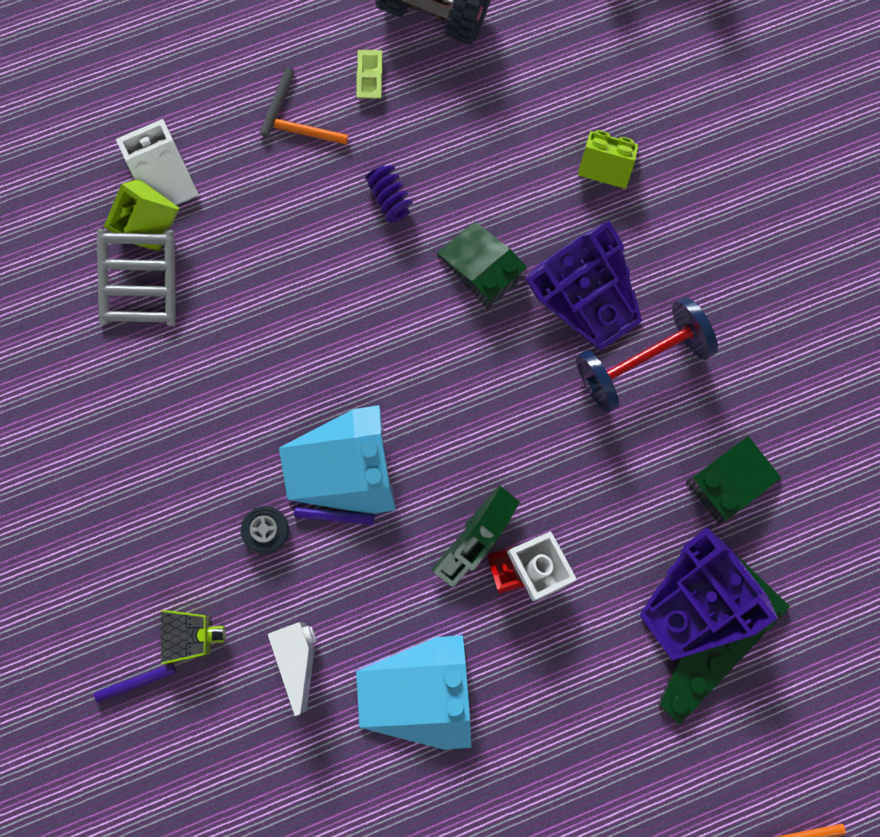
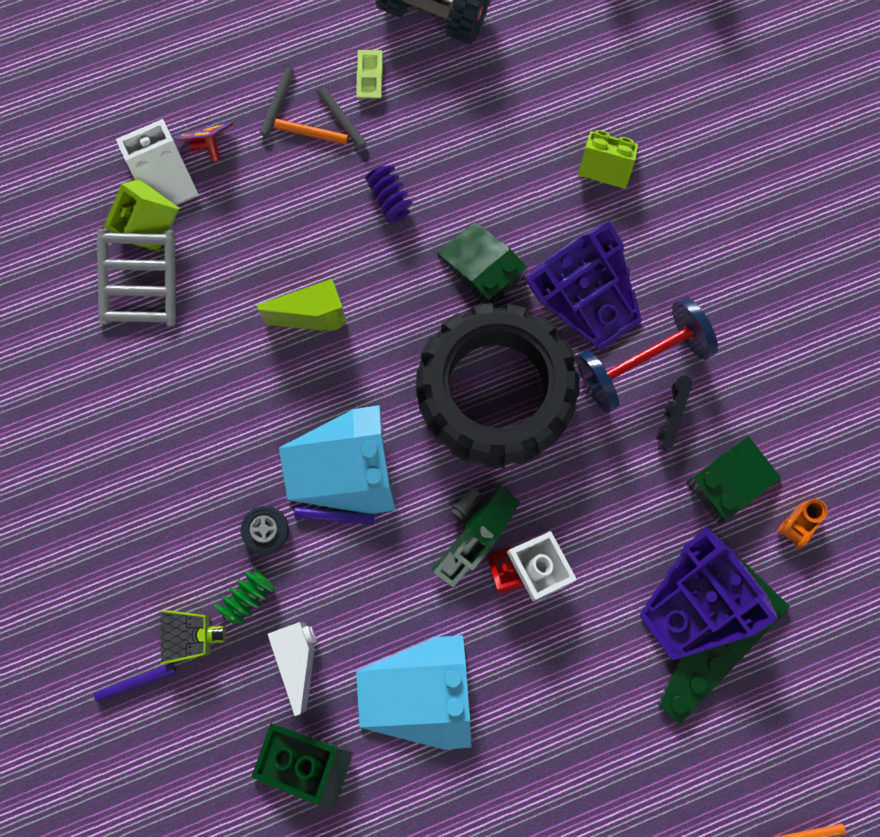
none -> red shield [173,122,234,162]
none -> green piece [214,567,275,625]
none -> dark green slope [251,723,354,808]
none -> lime slope [256,279,347,331]
none -> dark grey bar [317,86,367,149]
none -> black tyre [416,303,580,468]
none -> dark grey pin [451,487,483,522]
none -> black plate [656,376,692,452]
none -> orange piece [776,499,828,550]

